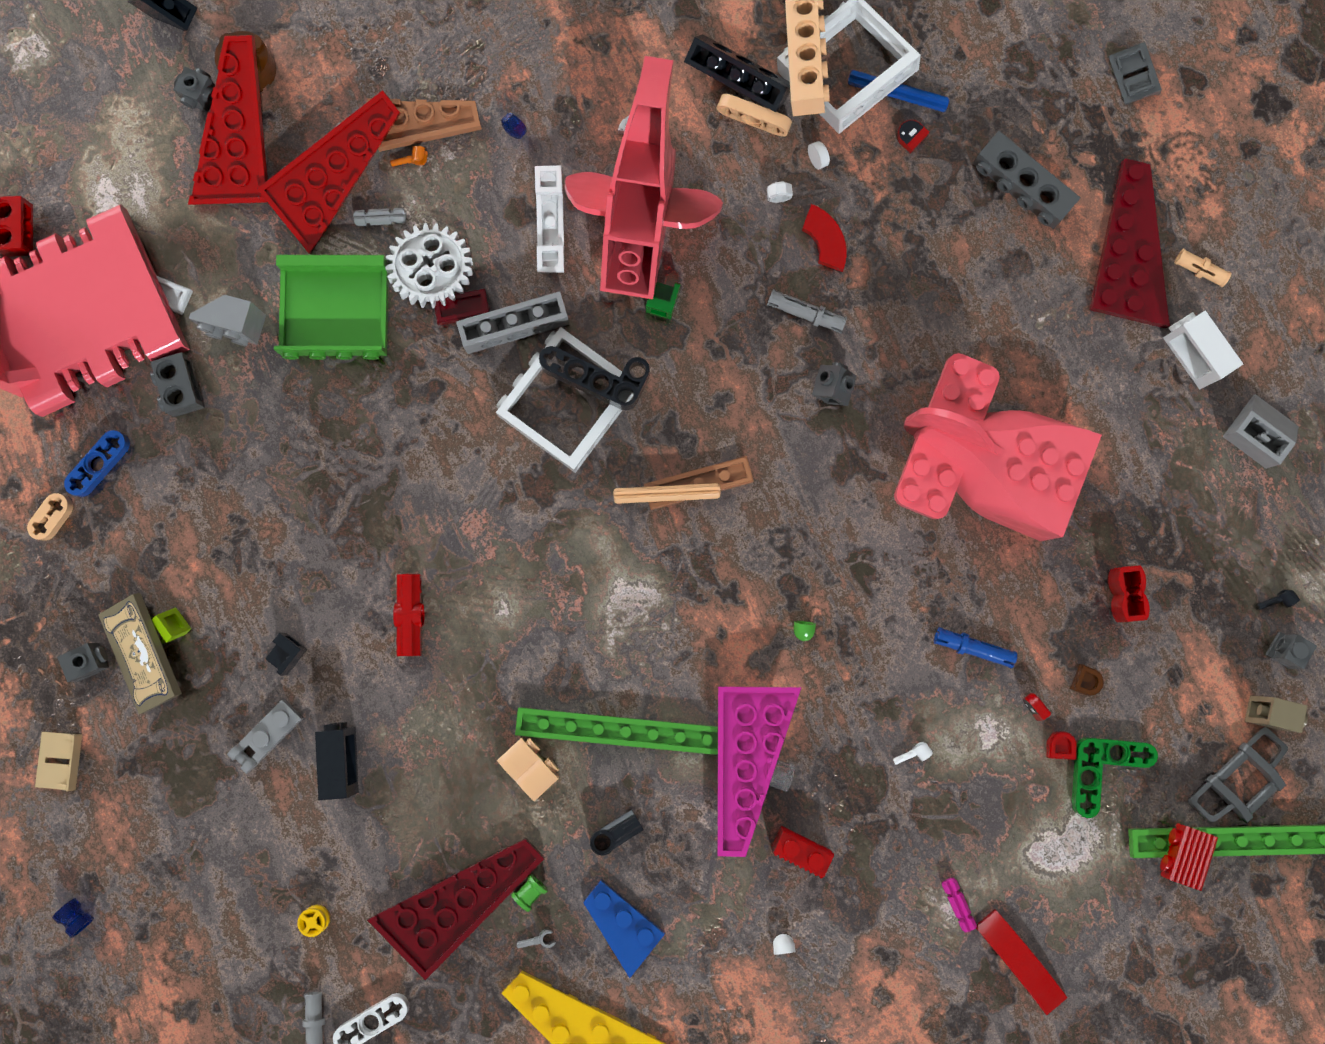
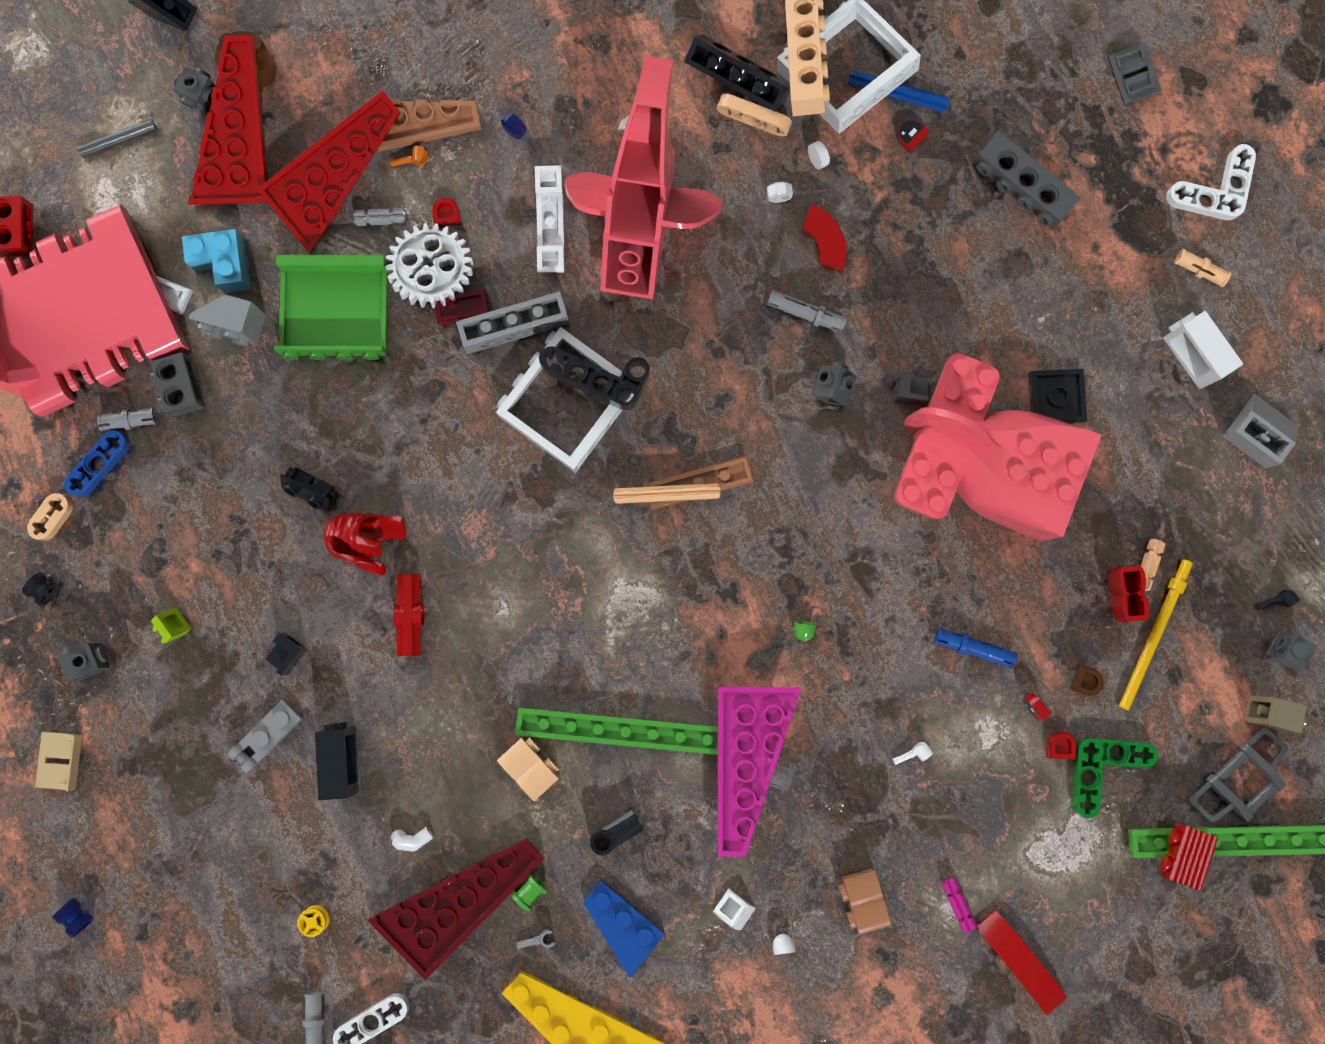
tile [98,593,182,715] -> none
green panel [646,282,681,320] -> none
red brick [771,826,834,879] -> none
dark red wing [1089,158,1170,329] -> none
none -> black wheel [22,572,60,607]
none -> dark grey bar [77,119,156,157]
none -> light grey pin [97,407,158,431]
none -> medium azure brick [182,229,251,293]
none -> black hinge [280,467,338,512]
none -> red hair [323,512,406,576]
none -> white arm [391,826,434,852]
none -> red tile [432,198,461,227]
none -> white slope [713,889,755,931]
none -> nougat brick [838,868,891,935]
none -> dark grey panel [894,370,931,406]
none -> black tile [1028,369,1087,424]
none -> yellow bar [1118,559,1193,711]
none -> light nougat axle [1141,539,1166,591]
none -> white beam [1166,144,1256,220]

